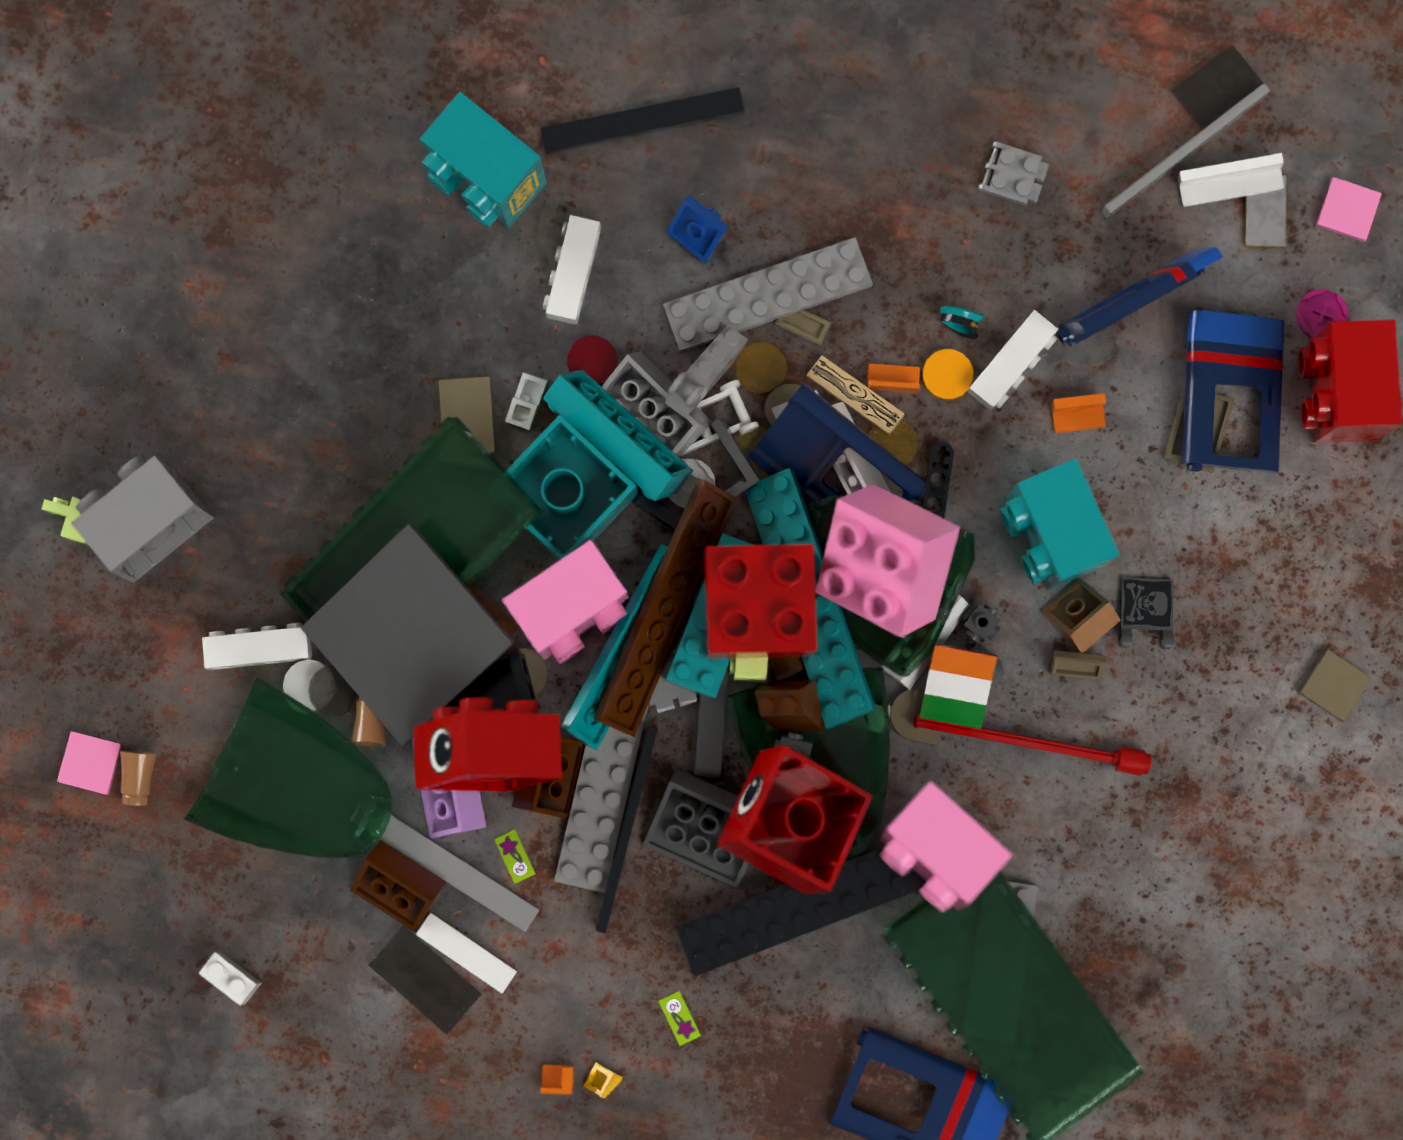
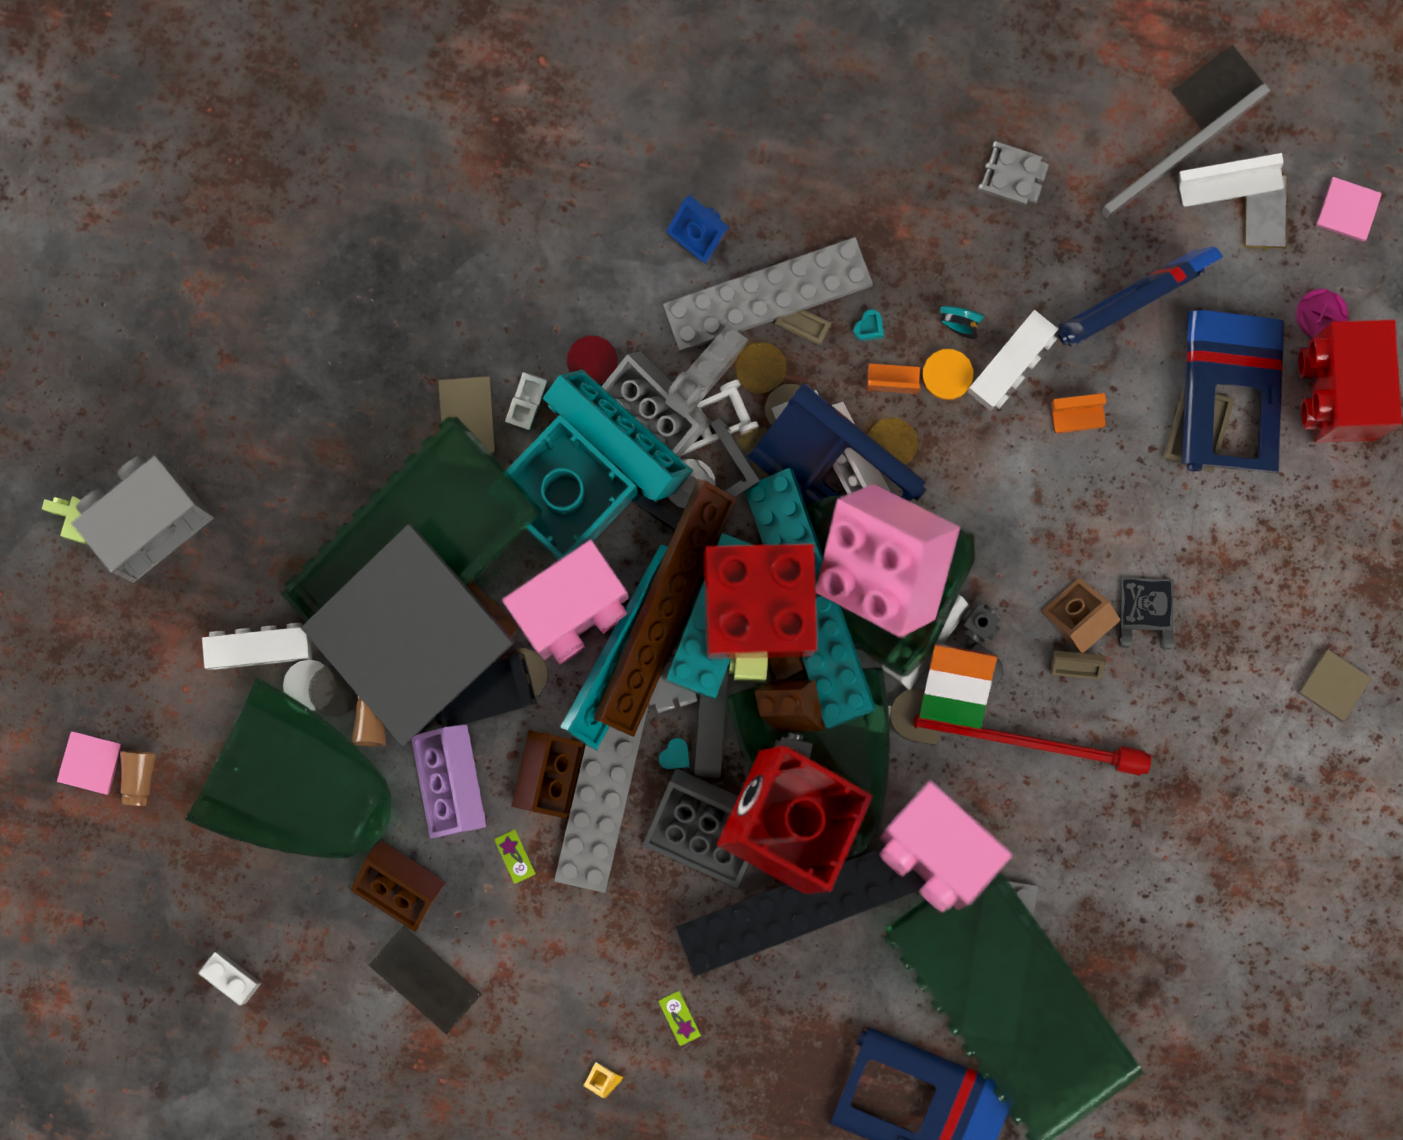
light grey tile [350,798,540,932] -> none
red brick [413,698,562,792] -> none
white tile [416,912,518,994] -> none
teal brick [419,92,547,229] -> none
orange panel [540,1064,574,1095] -> none
black tile [541,87,745,154] -> none
white brick [543,215,601,325] -> none
black tile [595,727,658,933] -> none
tan tile [806,355,905,436] -> none
black beam [922,442,954,519] -> none
teal brick [1000,458,1120,591] -> none
none -> teal tile [659,738,690,769]
none -> teal tile [853,309,884,341]

